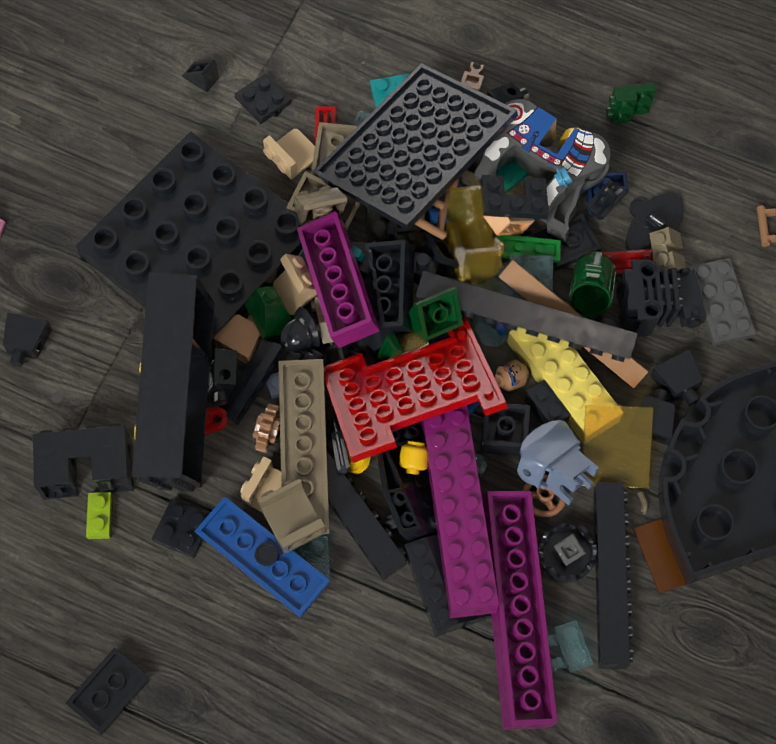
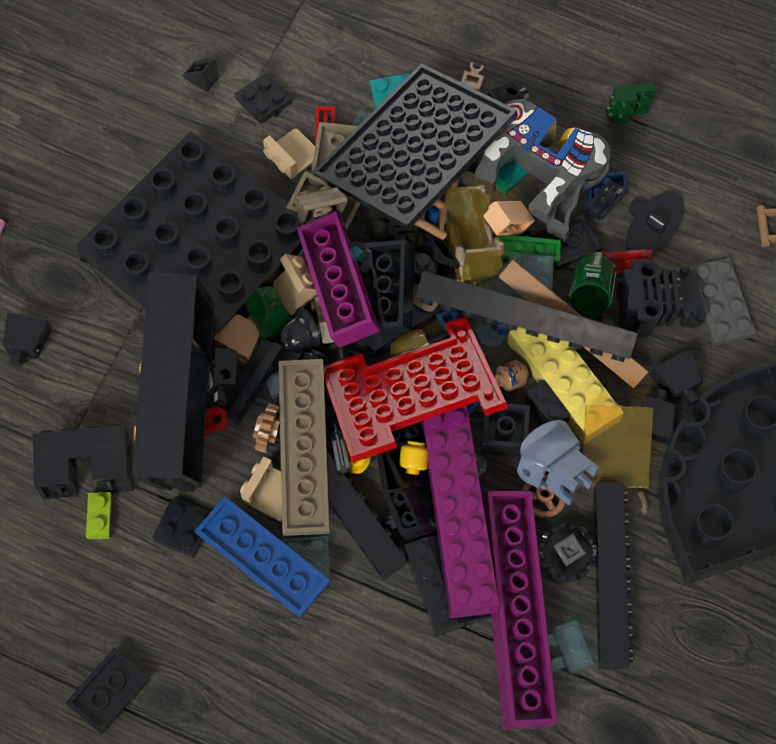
black piece [255,543,278,567] -> none
dark tan panel [258,478,326,554] -> none
dark green tile [374,333,403,364] -> none
dark green slope [409,286,463,342] -> none
black plate [480,174,549,220] -> none
dark azure plate [554,167,573,187] -> none
reddish brown piece [633,519,691,594] -> none
dark tan brick [649,227,686,276] -> none

